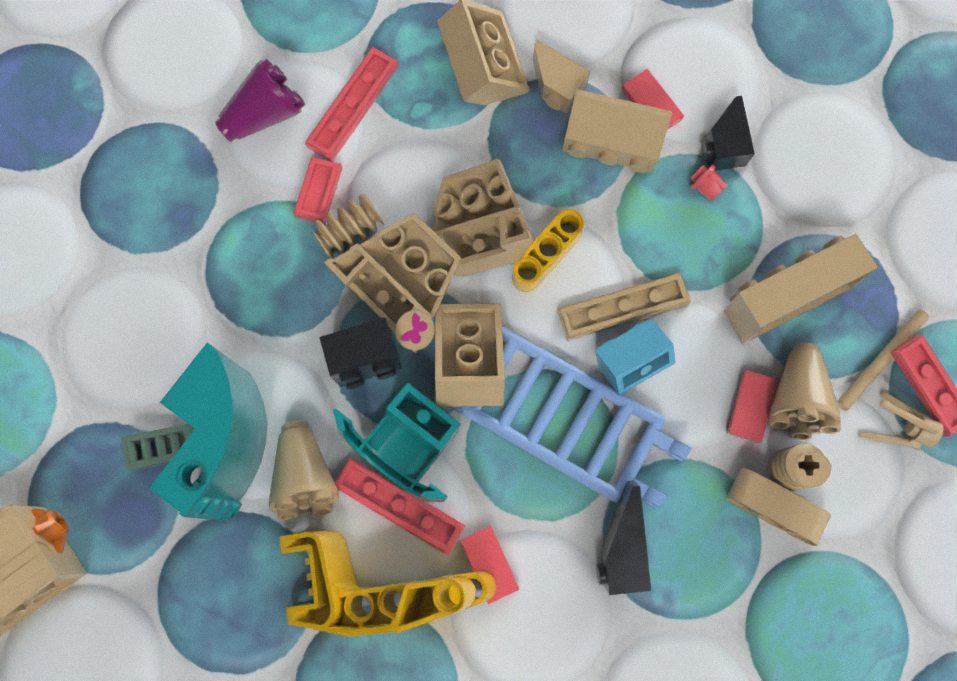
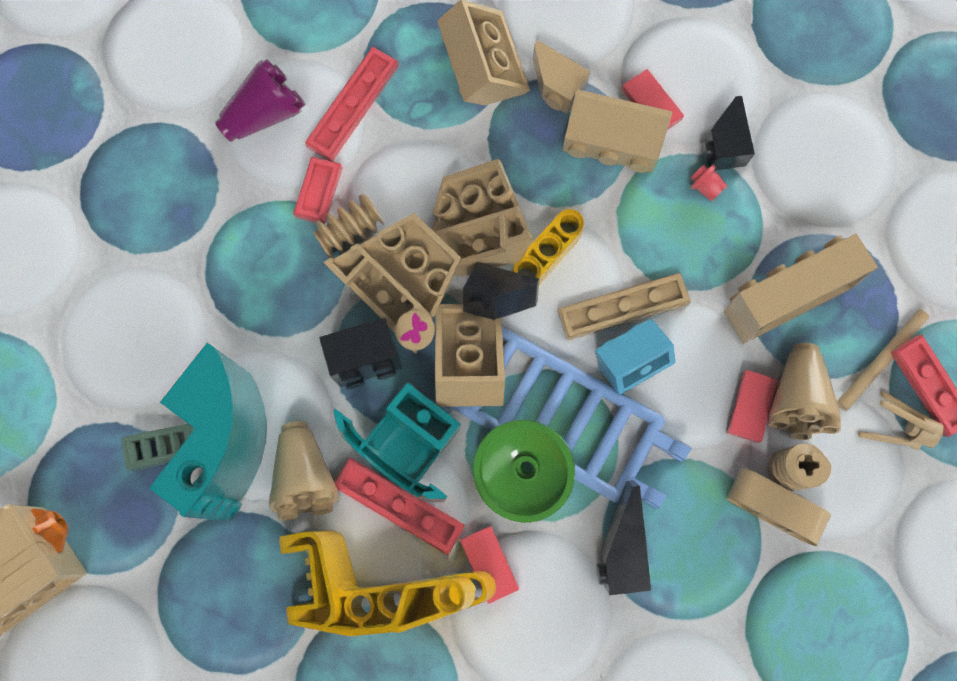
none -> black slope [463,262,540,320]
none -> bright green dish [473,420,575,523]

